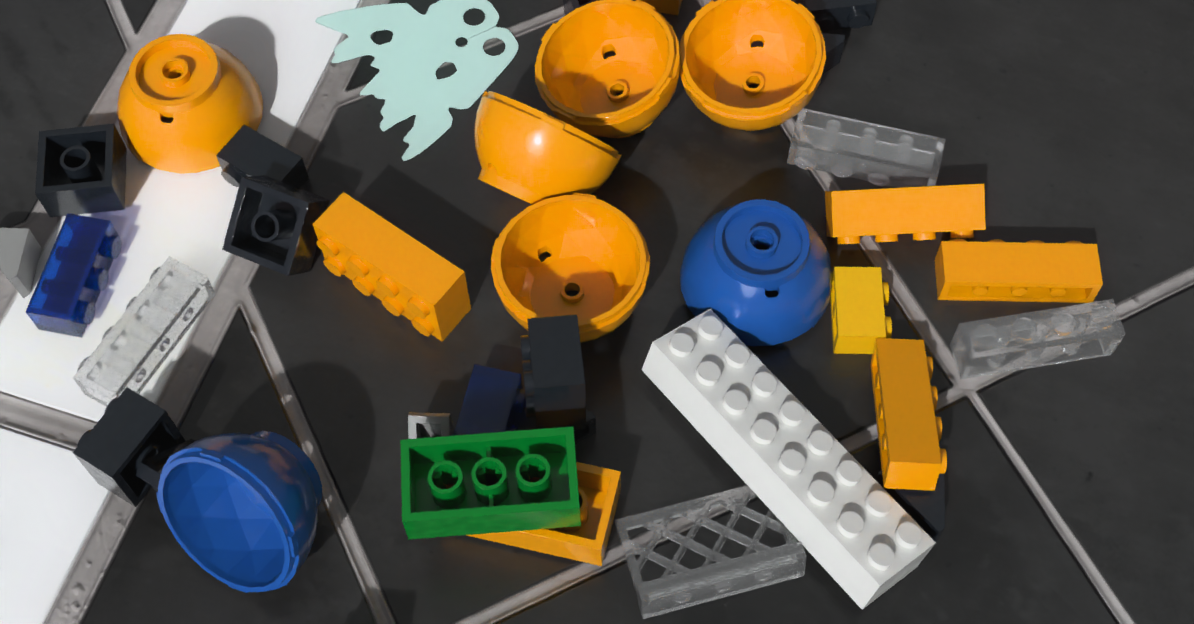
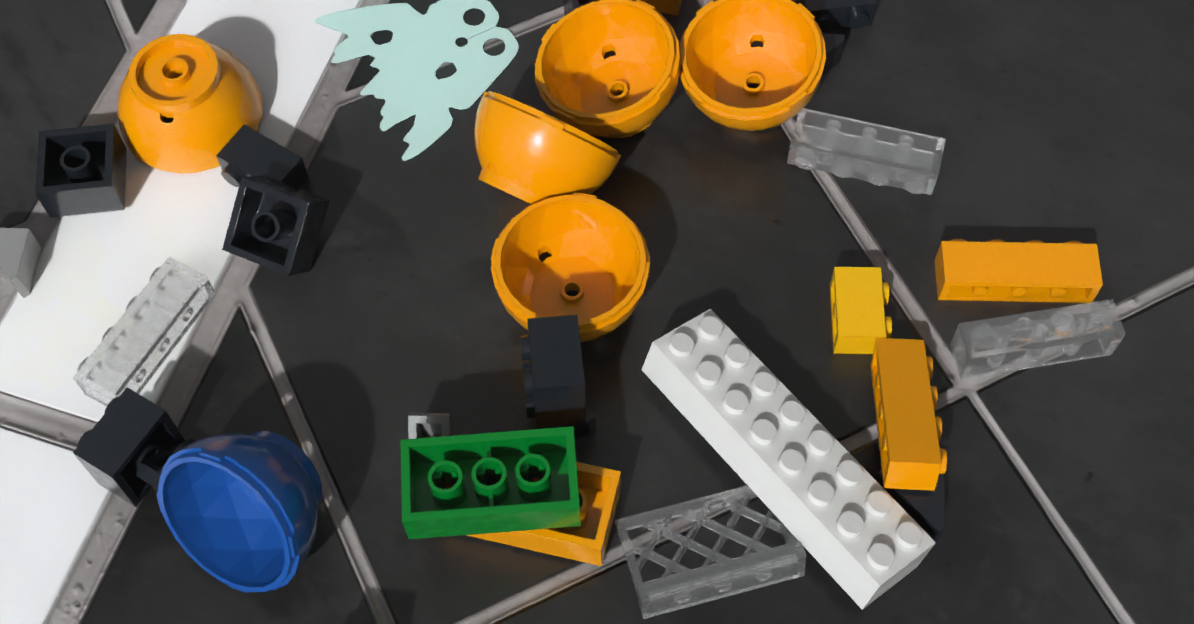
clear blue brick [26,213,122,338] -> none
light orange brick [313,192,471,342] -> none
brick [453,364,526,436] -> none
blue piece [680,199,832,346] -> none
light orange brick [825,184,986,244] -> none

